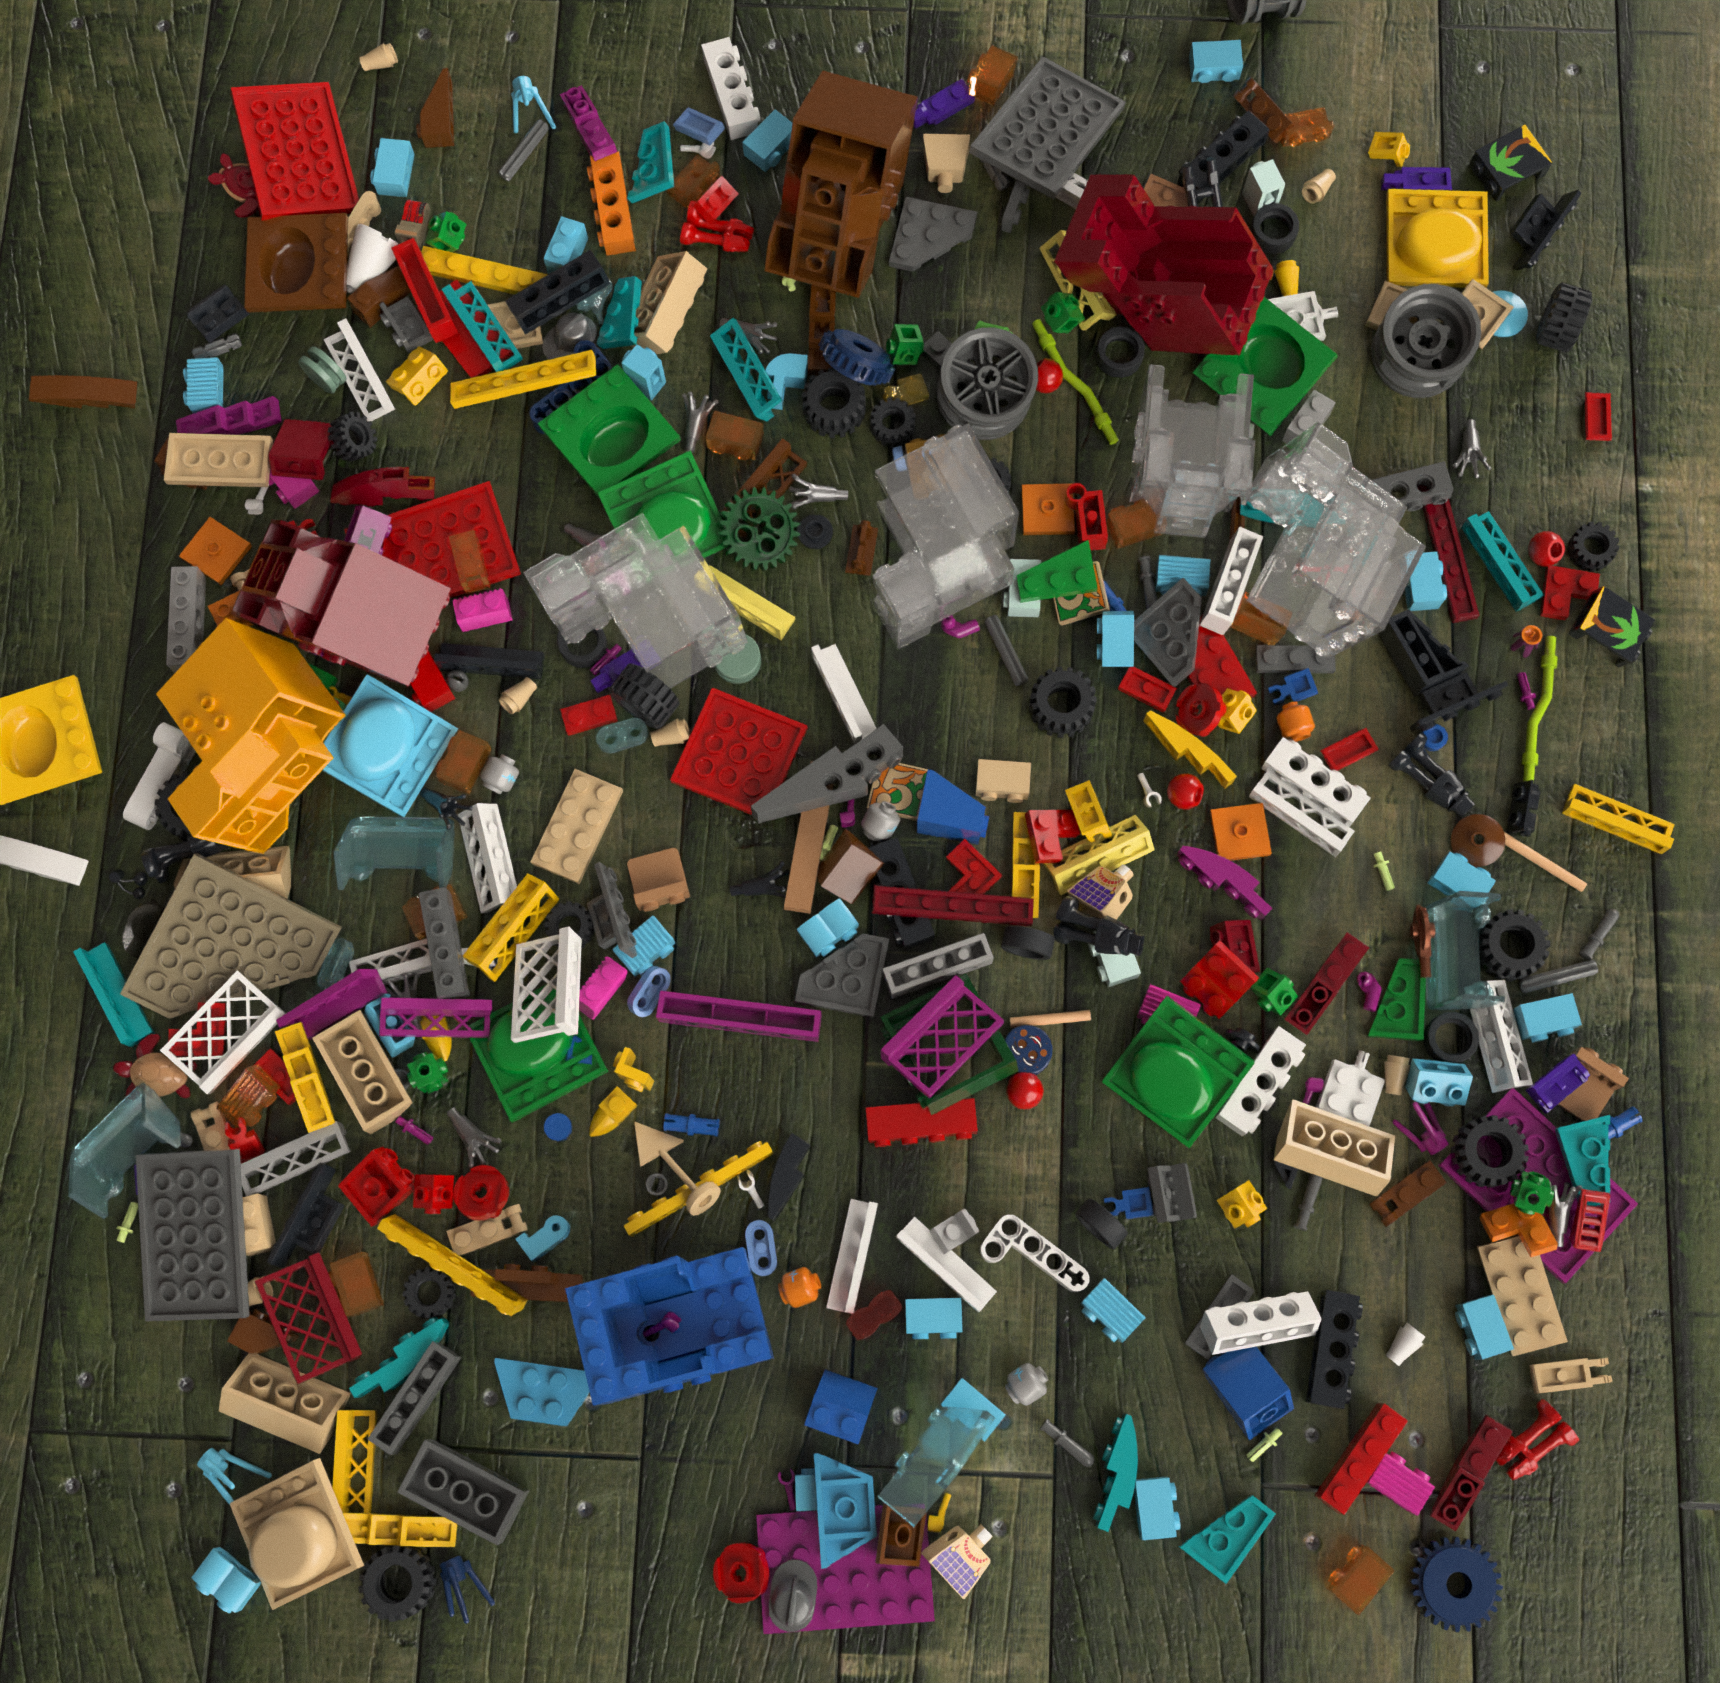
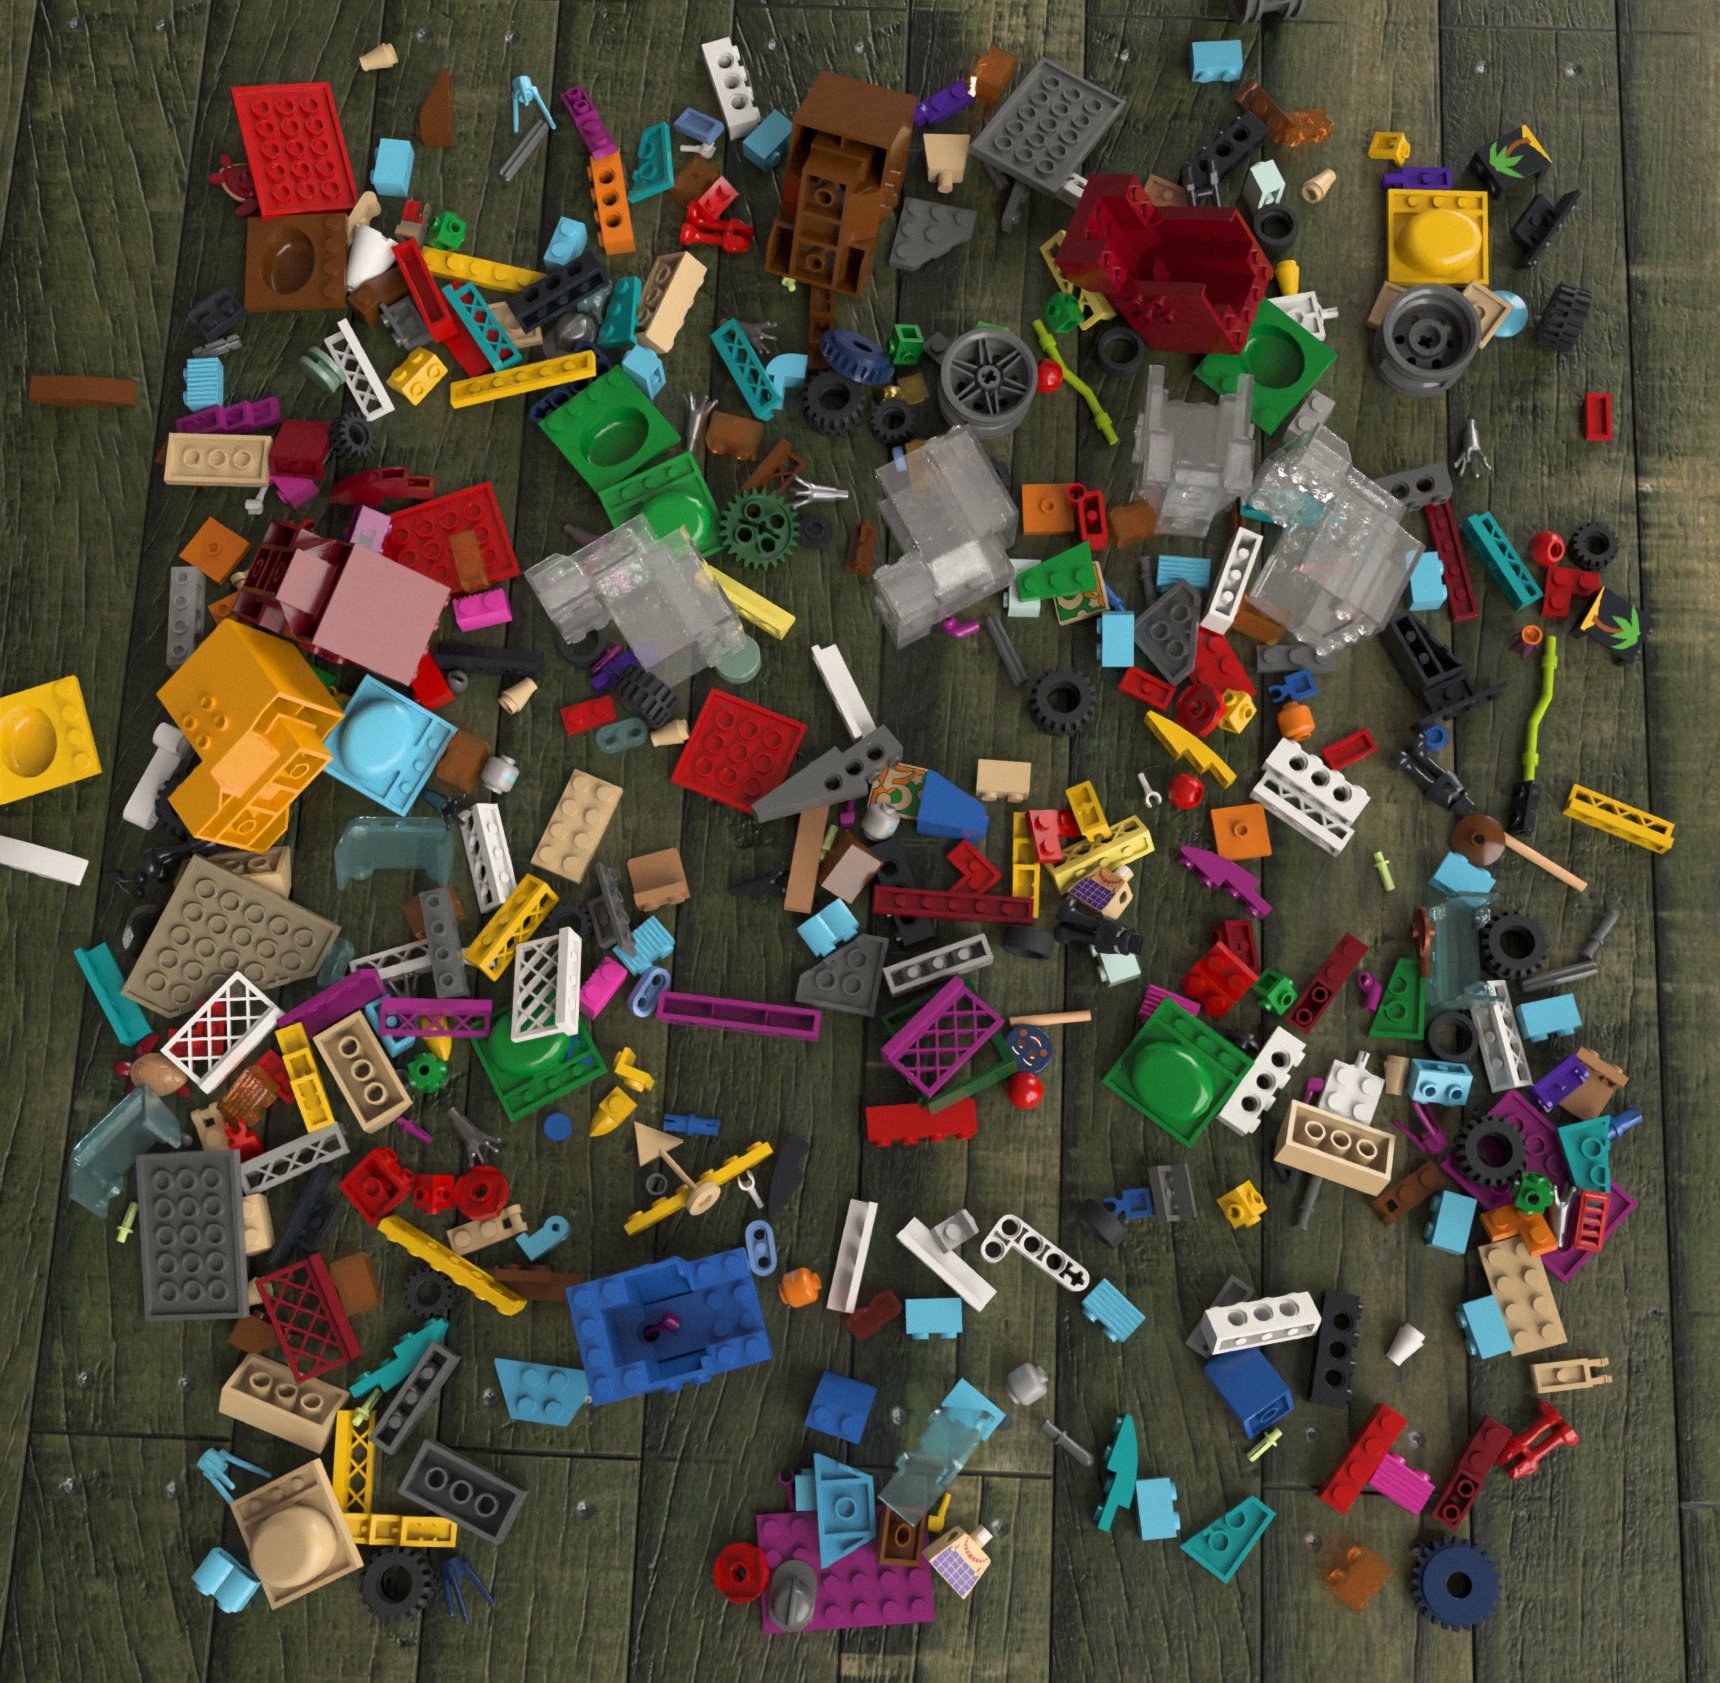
magenta piece [1517,672,1536,710] -> none
none -> yellowish green piece [352,1388,383,1427]
none -> medium azure brick [1424,1190,1477,1255]

